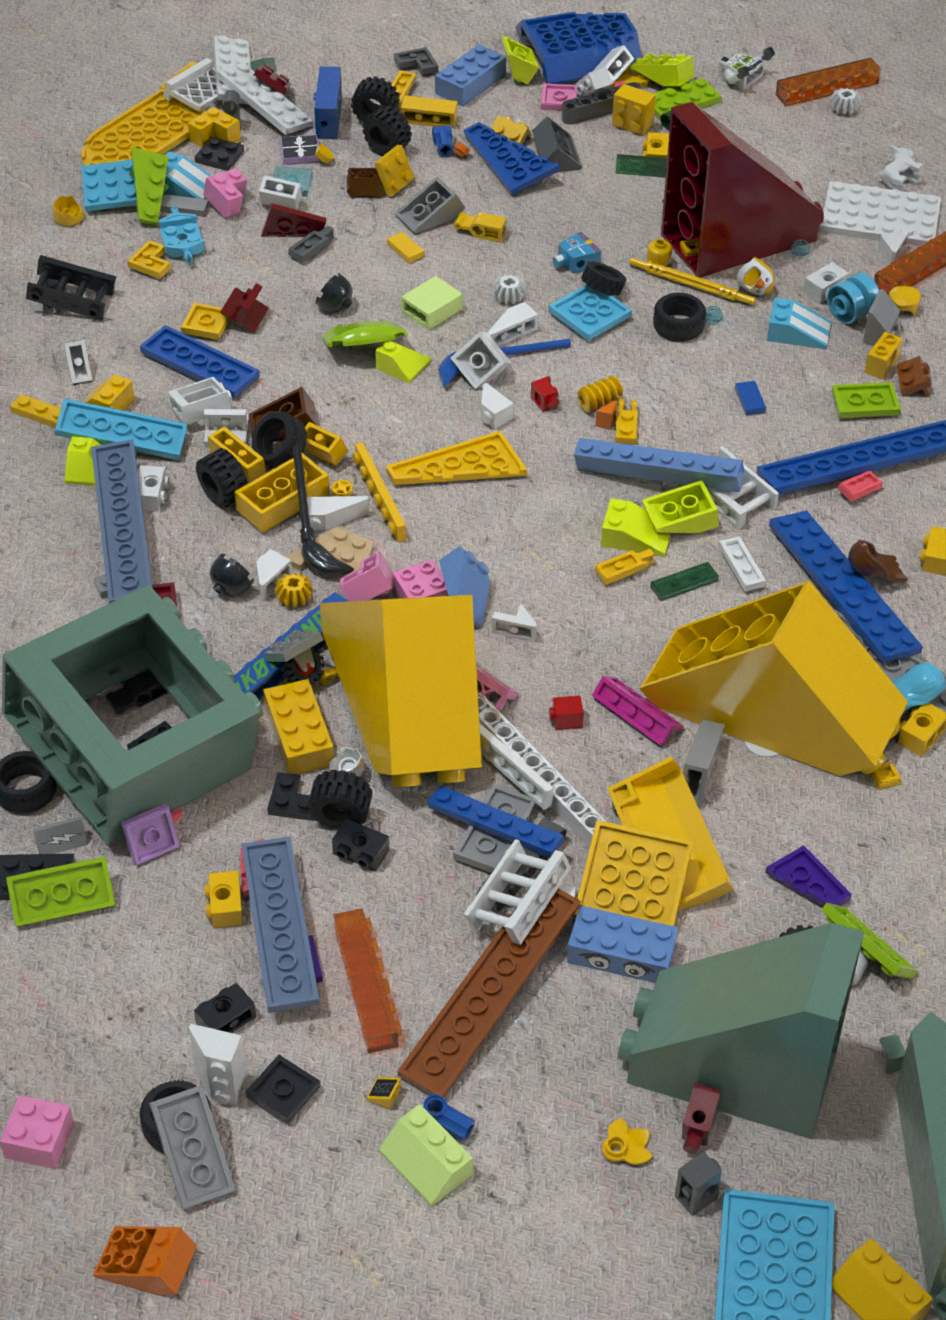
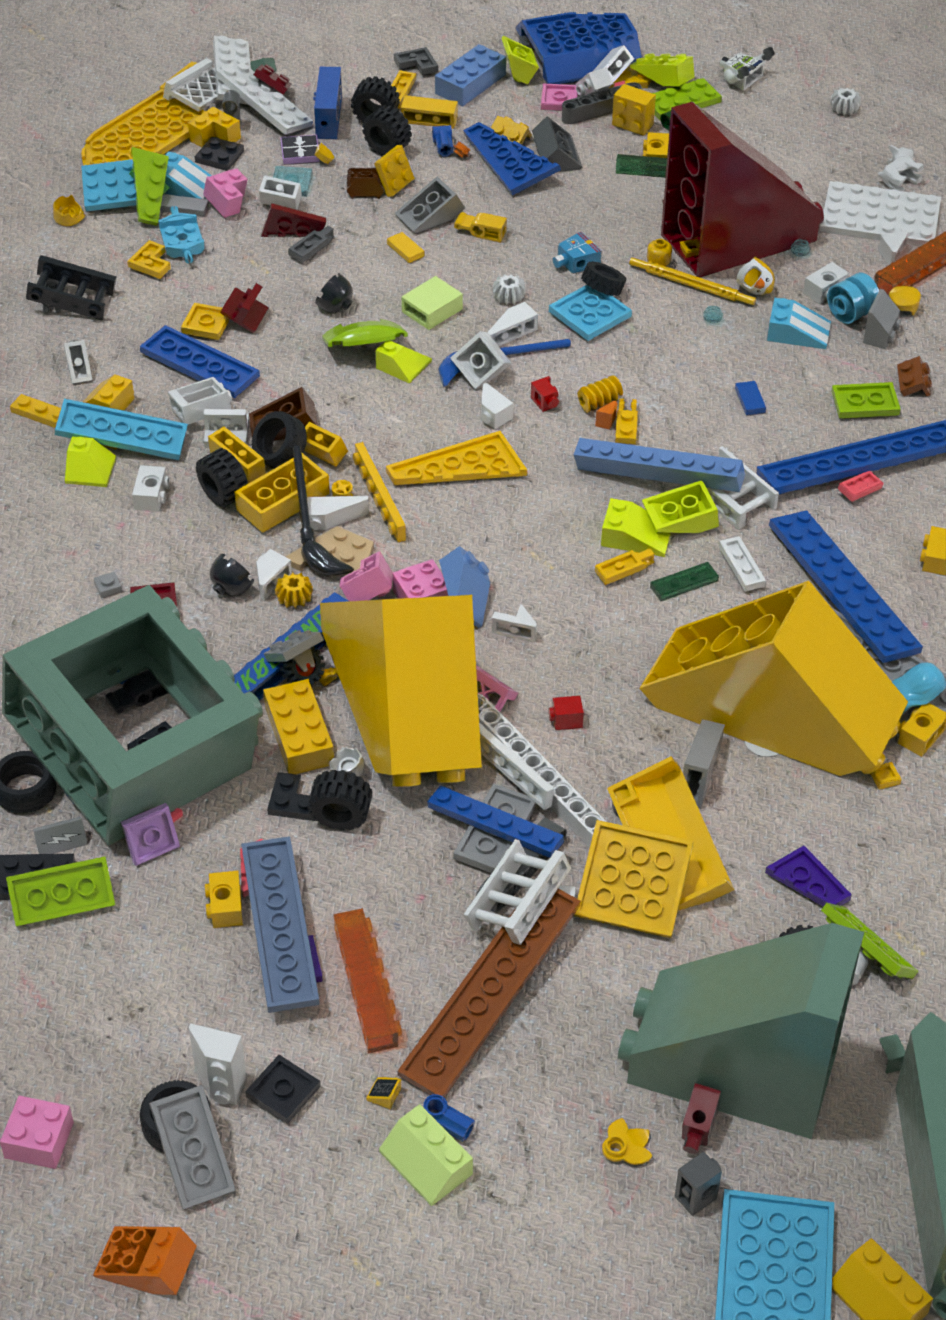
sand blue plate [91,439,153,604] -> none
black brick [194,983,256,1033] -> none
black brick [332,819,390,872] -> none
medium blue brick [567,905,679,983] -> none
dark pink fence [591,676,684,746] -> none
black tyre [653,292,706,341] -> none
clear orange brick [775,57,881,107] -> none
reddish brown hair [848,540,908,582] -> none
yellow brick [865,332,903,379] -> none

